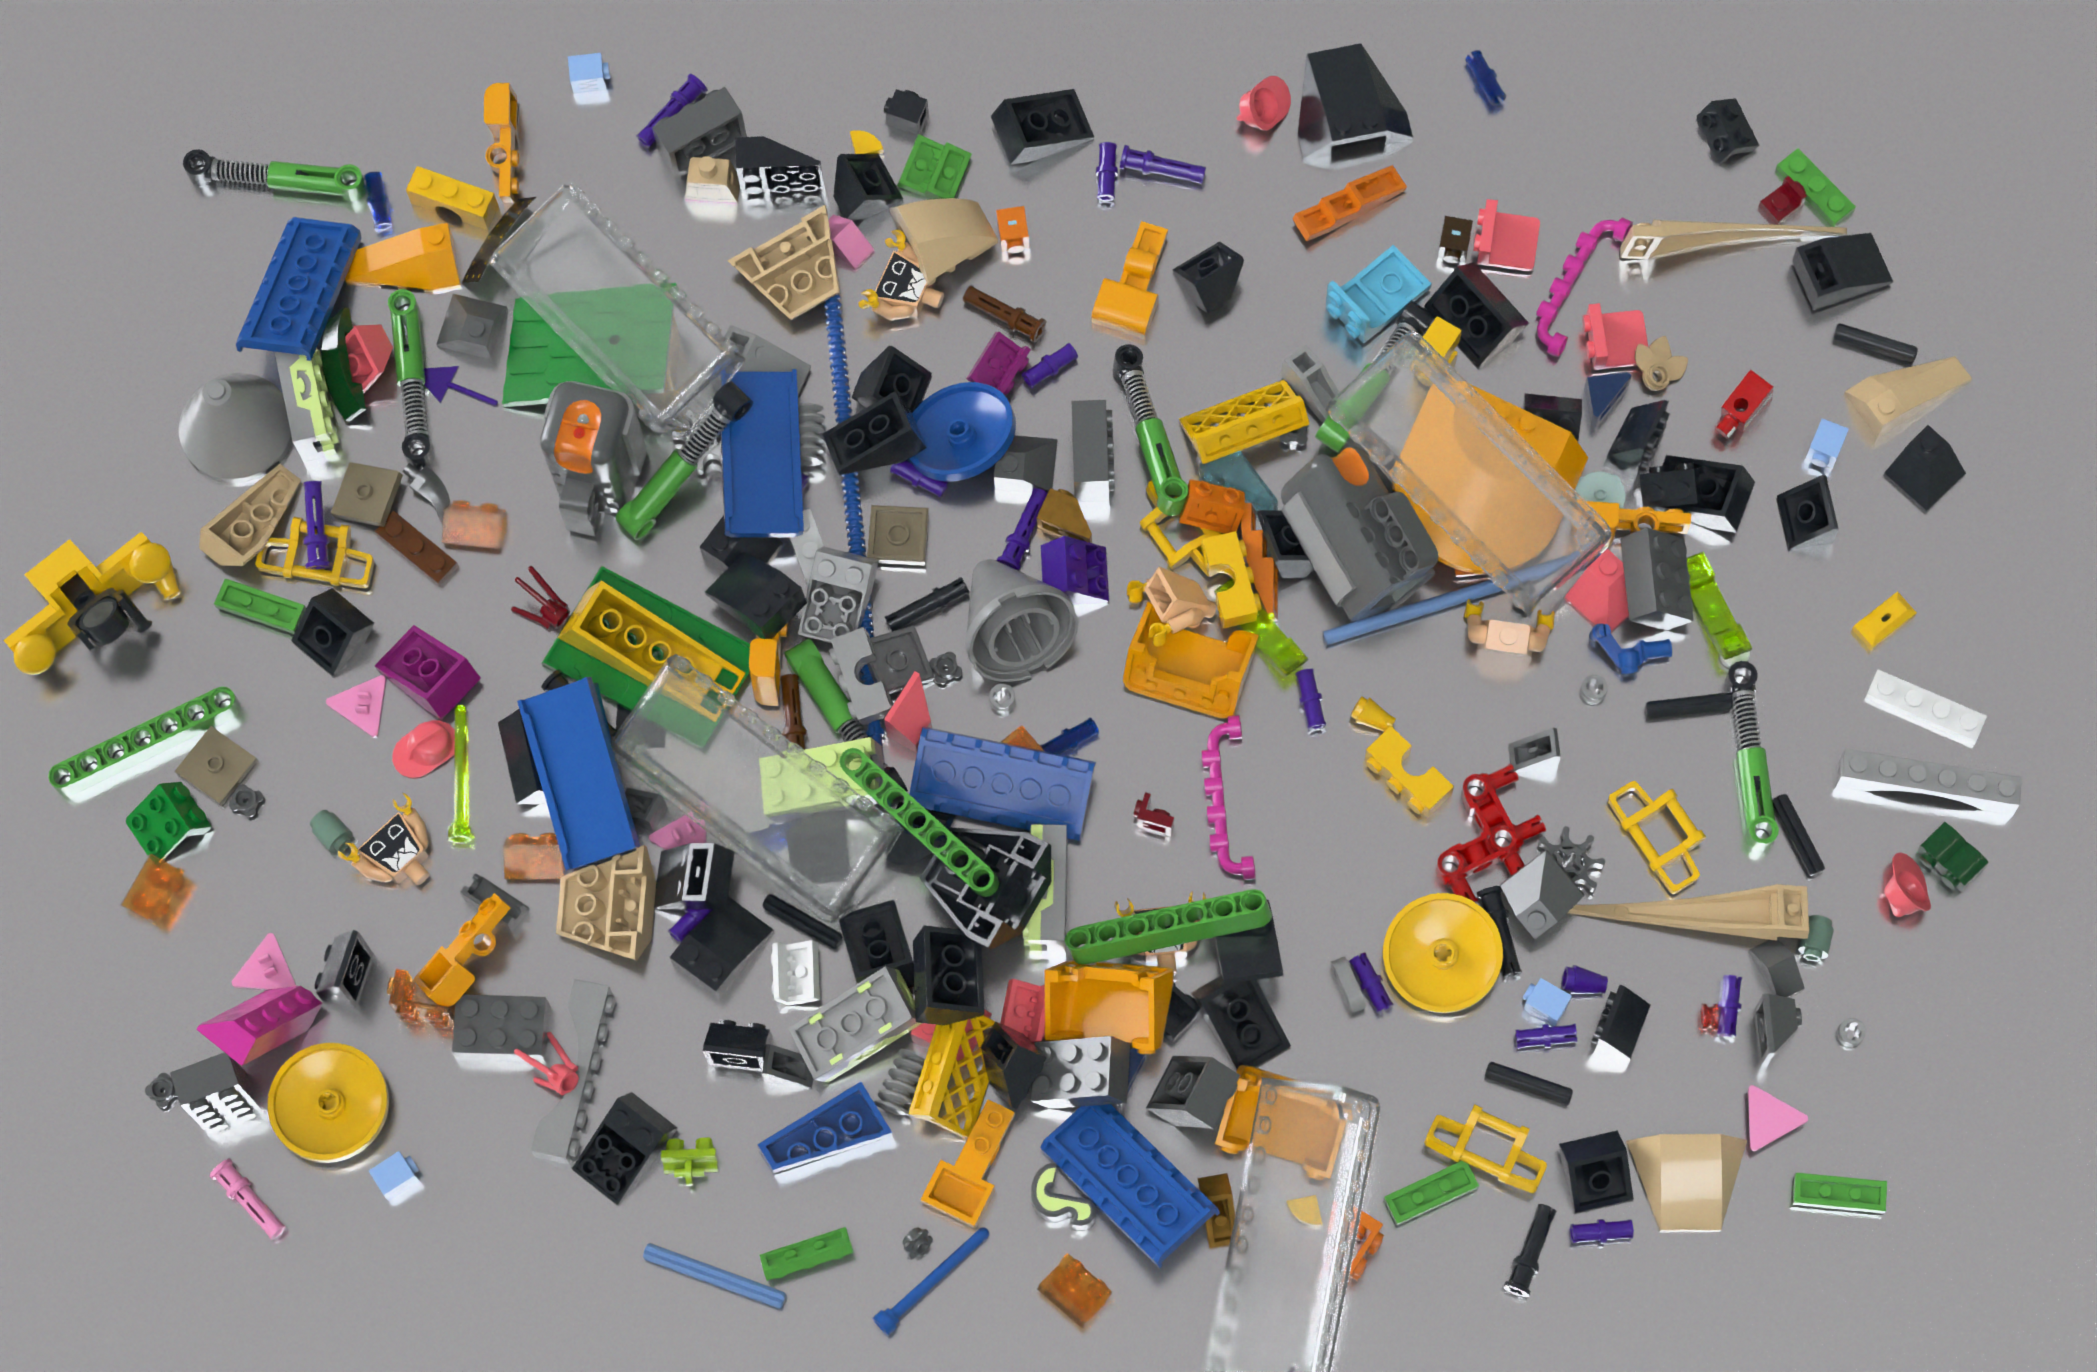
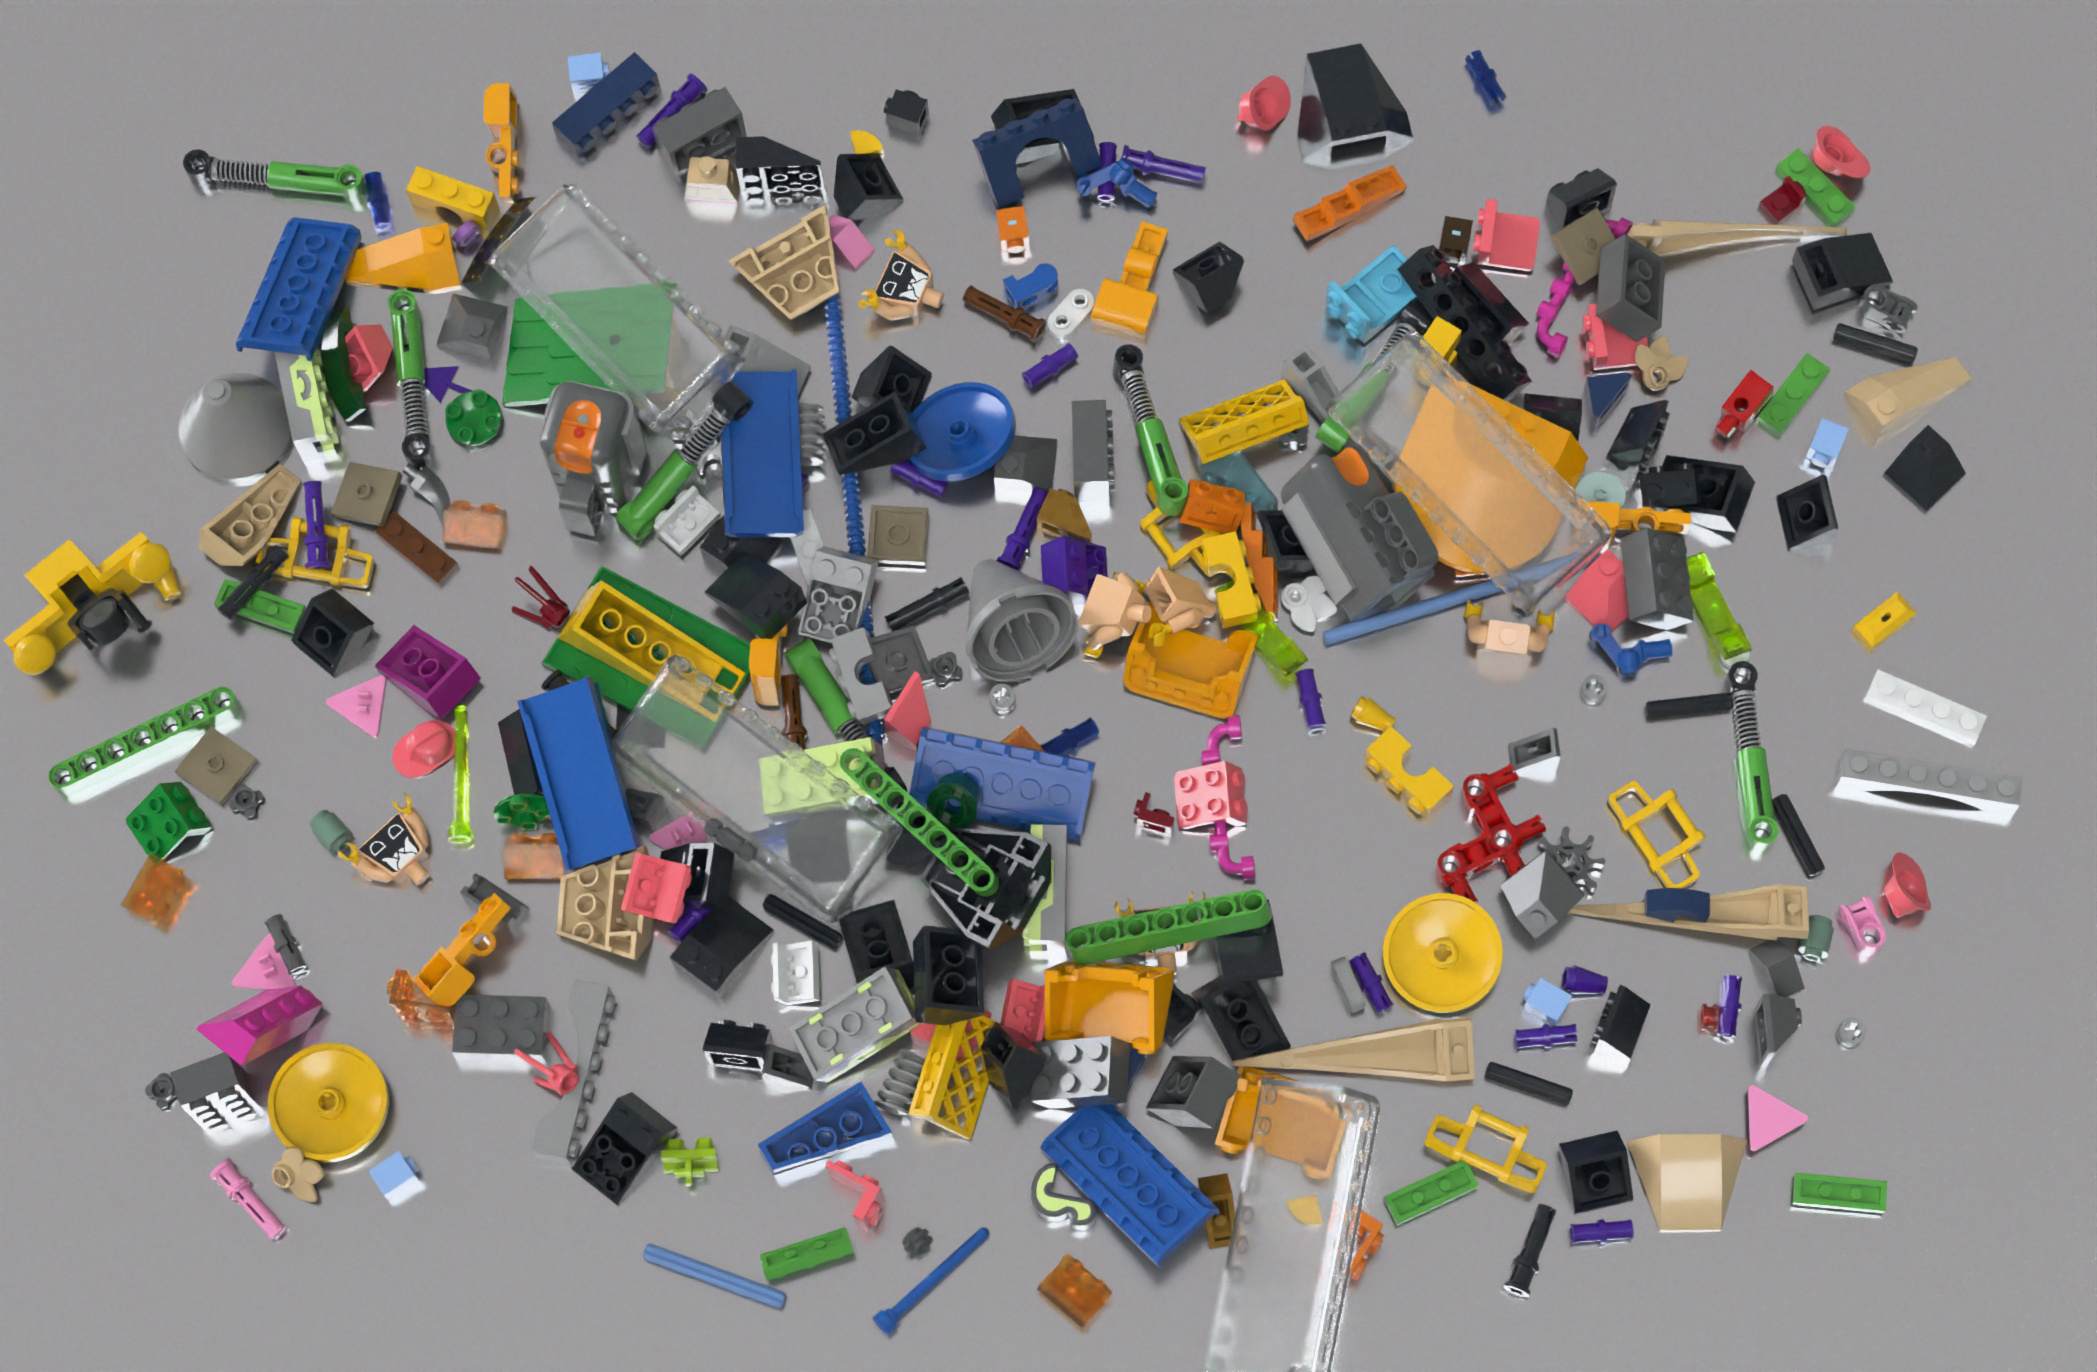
black slope [315,930,374,1009] -> none
tan wedge [889,198,998,286] -> none
bright green slope [896,134,972,199] -> none
light orange plate [920,1099,1015,1228] -> none
magenta bracket [966,331,1031,395] -> none
black pin [1476,886,1522,978] -> none
black bracket [1697,98,1760,163] -> none
dark green brick [1918,822,1989,892] -> none
none -> black pin [217,545,289,621]
none -> dark grey pin [264,914,306,975]
none -> tan plate [271,1147,324,1202]
none -> green dish [445,389,502,446]
none -> medium lavender tile [452,220,480,247]
none -> green dish [494,794,550,831]
none -> dark blue brick [552,52,660,156]
none -> coral bracket [620,852,692,924]
none -> white bracket [654,485,721,556]
none -> dark grey axle [704,818,758,862]
none -> coral bracket [825,1160,885,1231]
none -> dark green piece [927,774,982,829]
none -> dark blue arch [972,98,1102,208]
none -> blue leg [1003,263,1058,309]
none -> white plate [1048,289,1094,340]
none -> blue pin [1077,157,1157,208]
none -> light nougat torso [1078,572,1152,659]
none -> coral bracket [1174,761,1248,829]
none -> tan plate [1231,1018,1475,1082]
none -> white plate [1281,576,1337,632]
none -> black brick [1397,245,1532,402]
none -> black slope [1546,168,1617,229]
none -> dark tan plate [1550,207,1616,285]
none -> dark grey brick [1596,234,1666,342]
none -> dark blue slope [1645,888,1710,923]
none -> bright green plate [1756,353,1830,436]
none -> coral piece [1813,126,1871,178]
none -> bright pink piece [1839,895,1886,957]
none -> dark grey piece [1858,285,1917,333]

